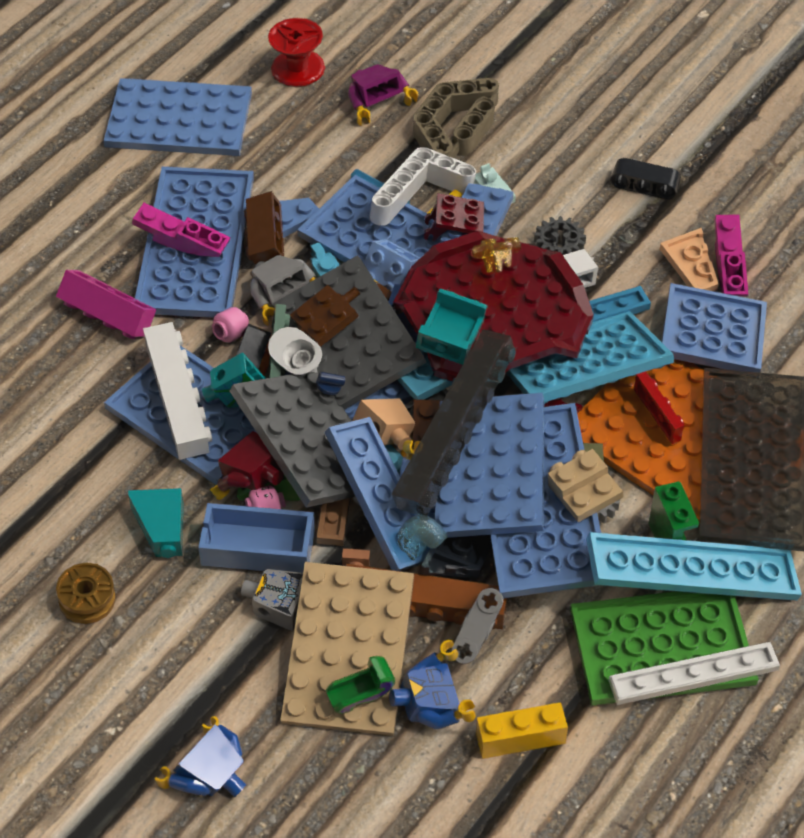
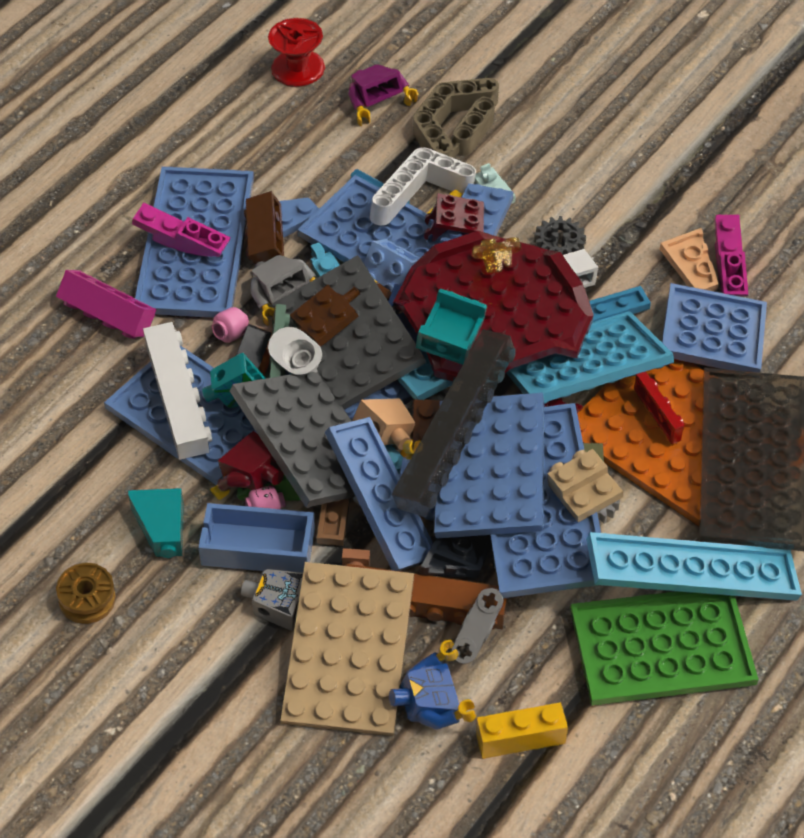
medium blue plate [104,78,252,156] -> none
torso [154,716,247,797] -> none
dark blue plate [316,372,345,395] -> none
green animal [325,656,395,714] -> none
clear light blue helmet [397,515,448,561] -> none
white tile [609,642,780,705] -> none
black beam [610,158,681,199] -> none
green panel [648,481,699,540] -> none

